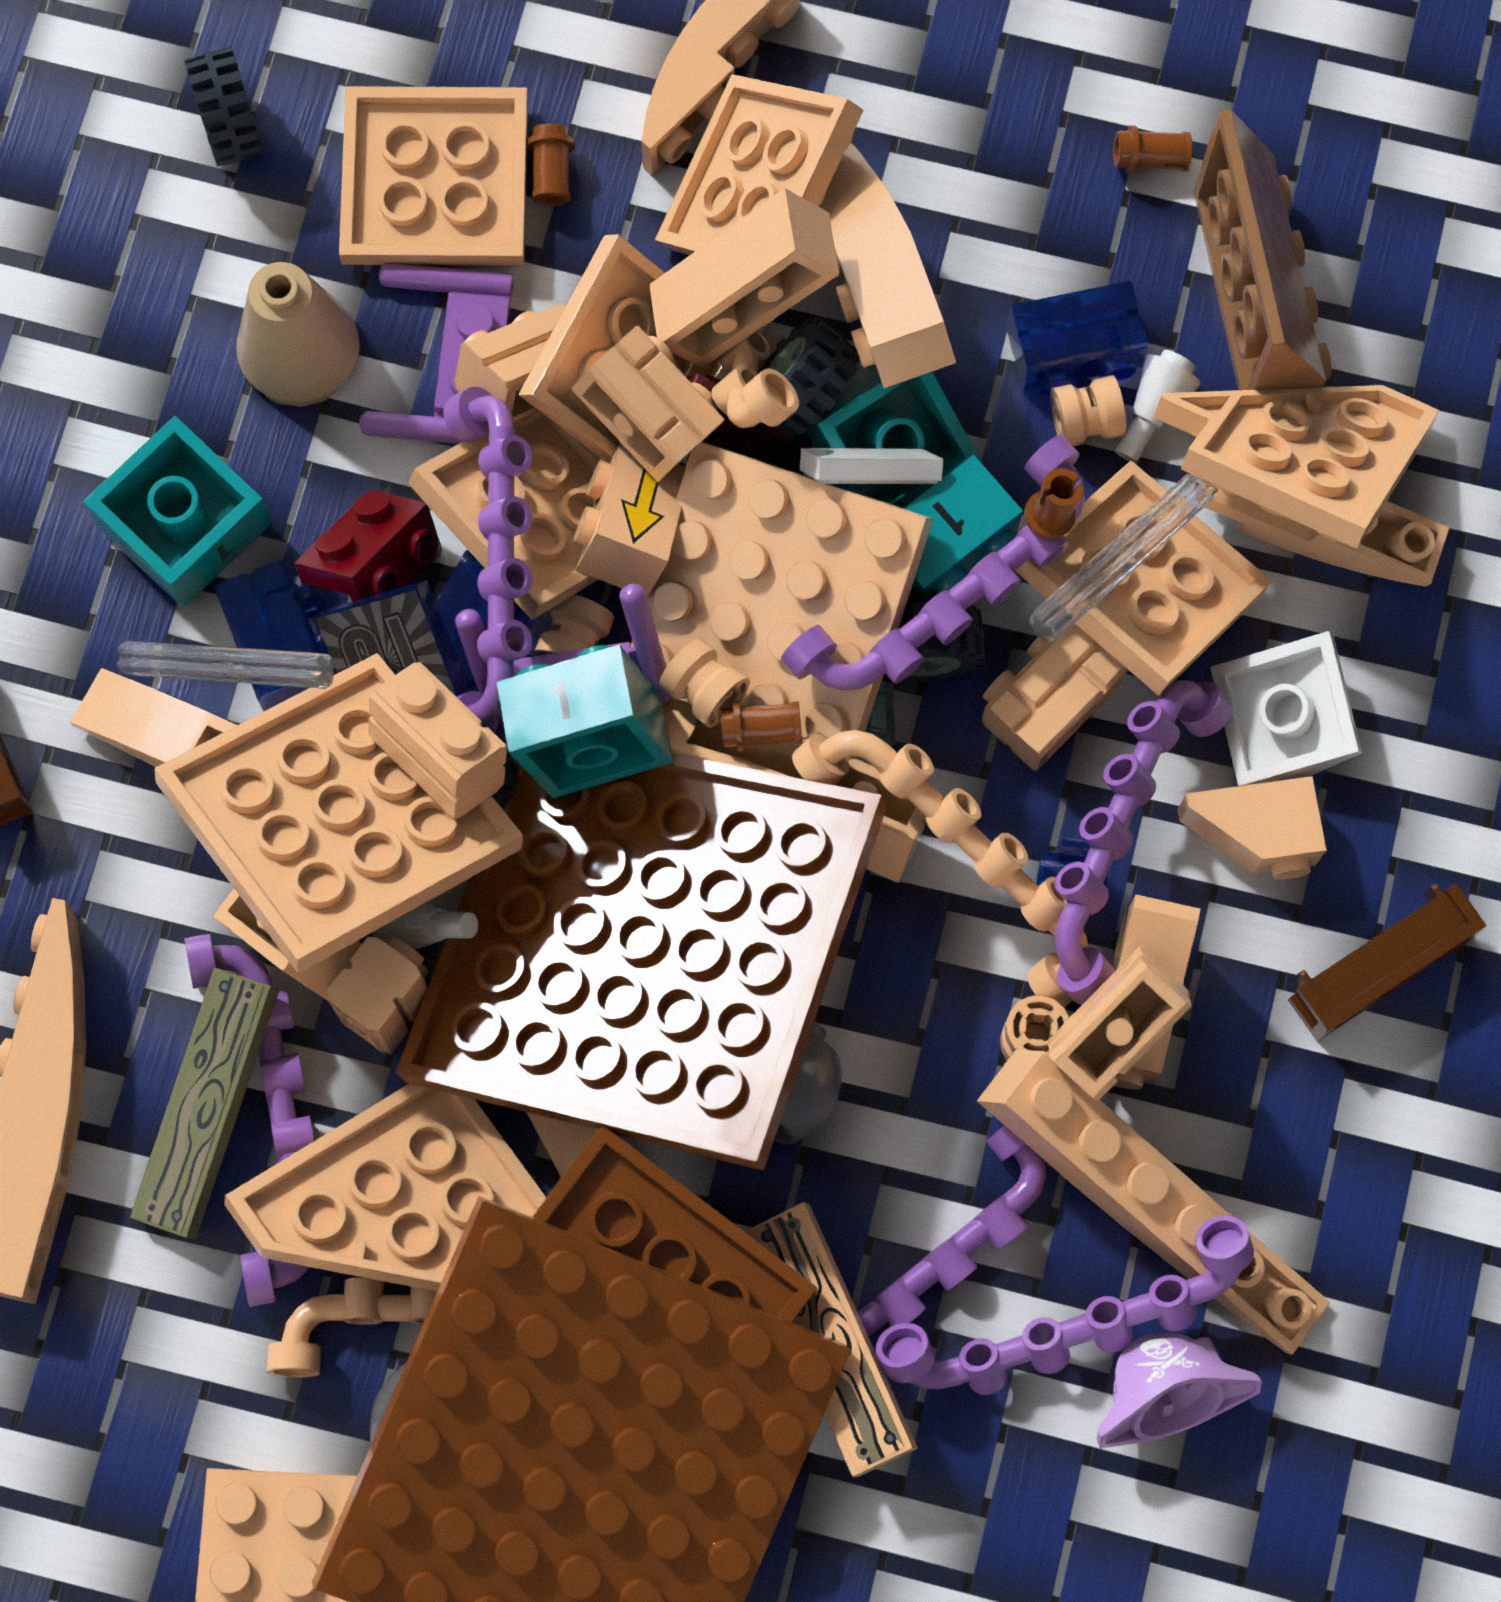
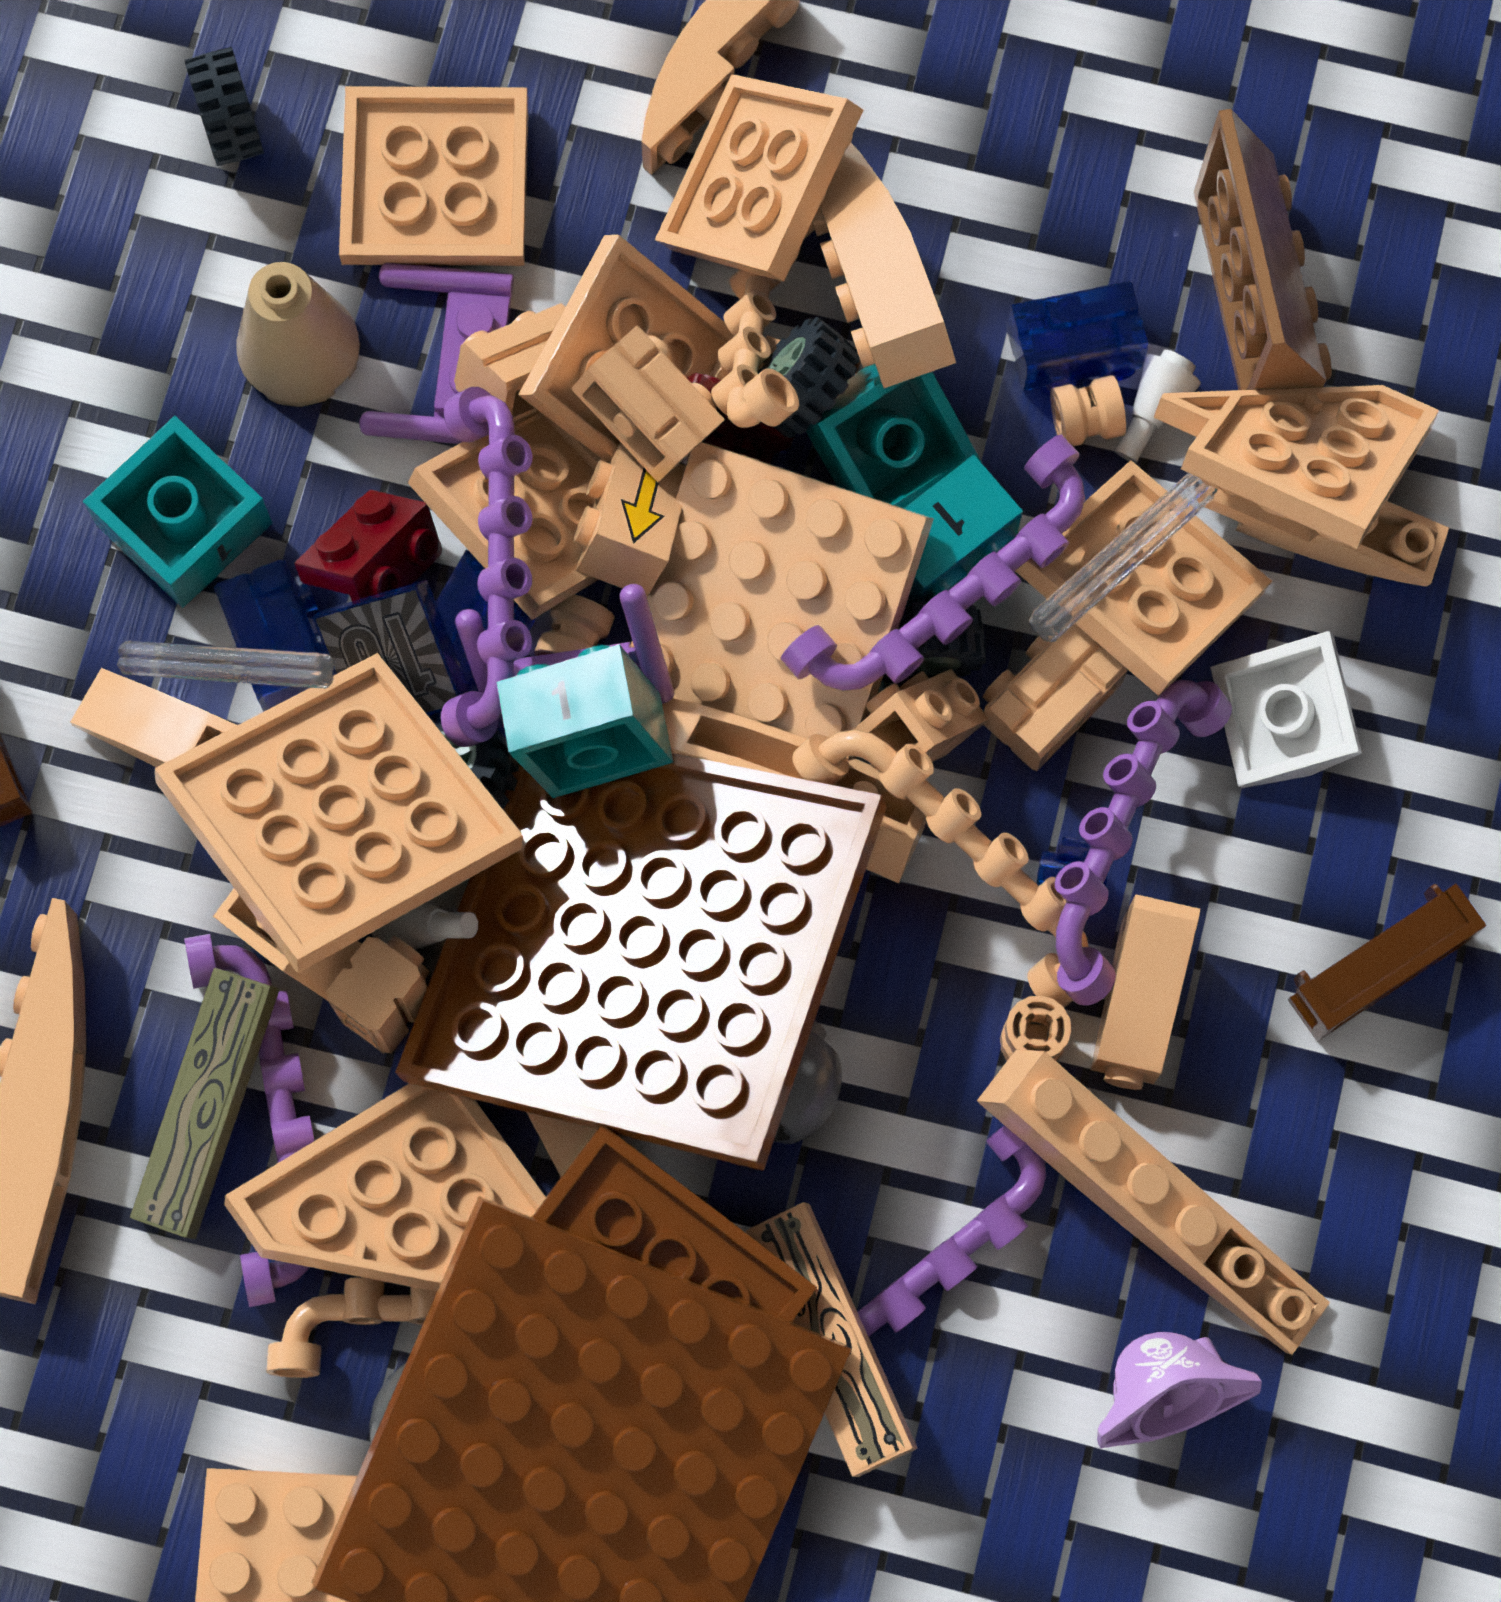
light nougat brick [368,662,507,820] -> none
dark orange pin [527,123,575,206] -> none
light nougat brick [649,188,839,368] -> none
light nougat wheel [659,638,750,728] -> none
dark orange pin [721,701,802,753] -> none
white tile [800,448,943,484] -> none
medium lavender bar [876,1215,1254,1395] -> none
dark orange pin [1024,468,1084,539] -> none
light nougat brick [1048,946,1192,1102] -> none
dark orange pin [1113,125,1192,174] -> none
light nougat slope [1178,776,1327,880] -> none
none -> light nougat brick [853,669,989,762]

